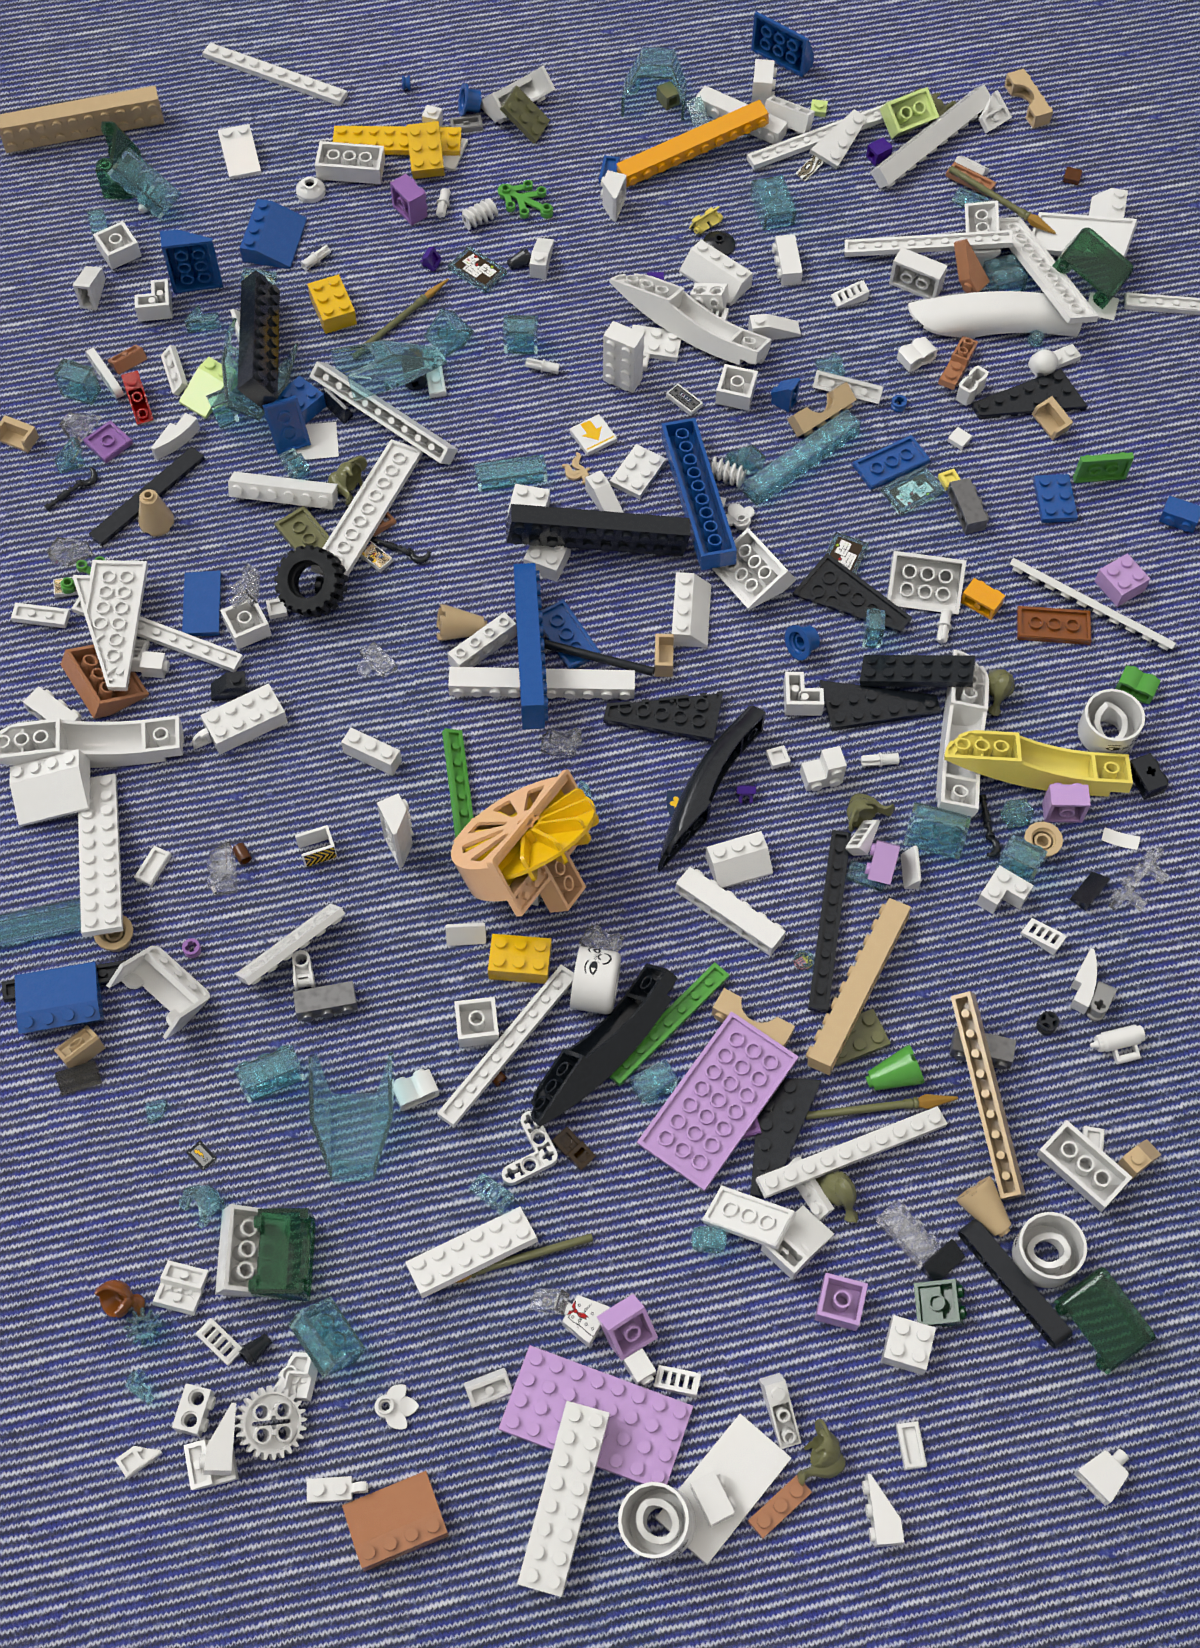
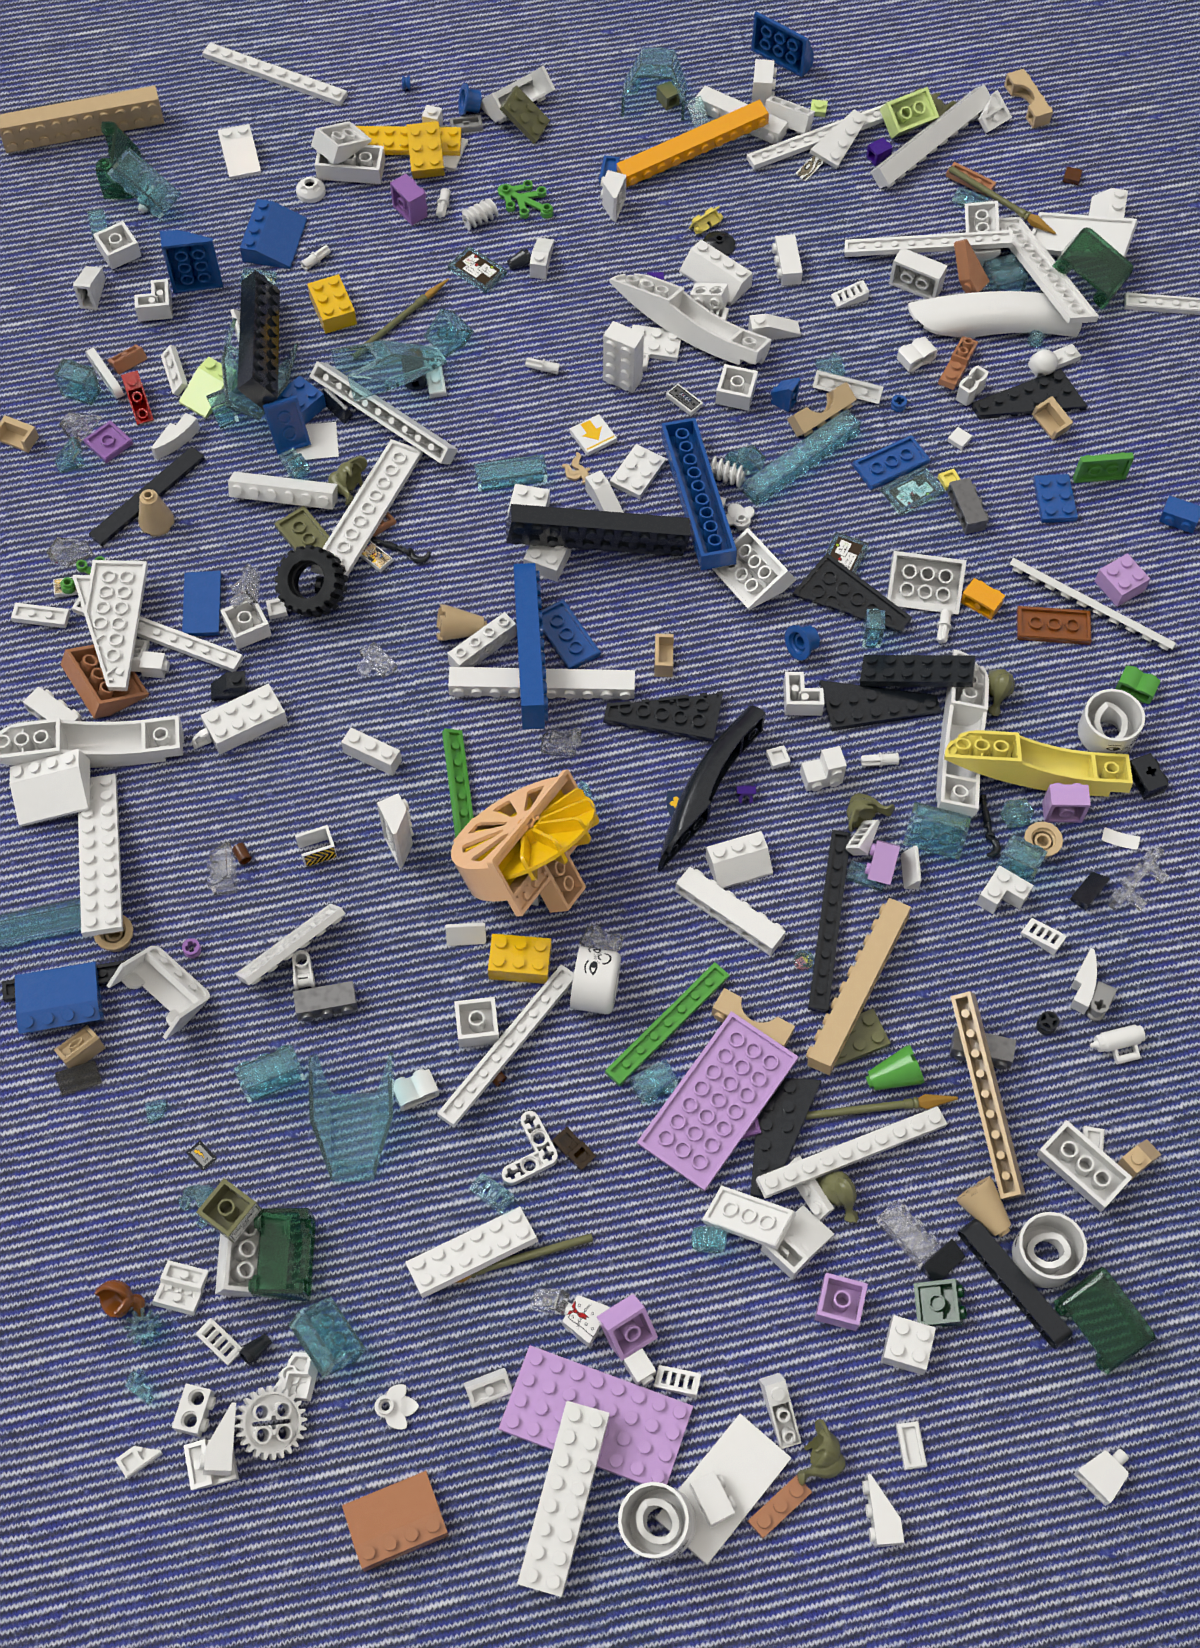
black piece [44,467,98,511] -> none
white tile [134,846,172,887] -> none
clear light blue slope [184,305,221,333] -> none
white plate [307,1476,368,1503] -> none
dark purple tile [420,246,442,271] -> none
clear light blue brick [503,315,539,354] -> none
black slope [530,963,678,1127] -> none
black piece [544,639,655,676] -> none
white slope [672,572,711,648] -> none
clear light blue brick [750,175,796,231] -> none
white tile [955,156,989,175] -> none
white sticker [1088,292,1119,321] -> none
none -> olive brick [196,1178,261,1243]
none -> white slope [311,121,372,164]

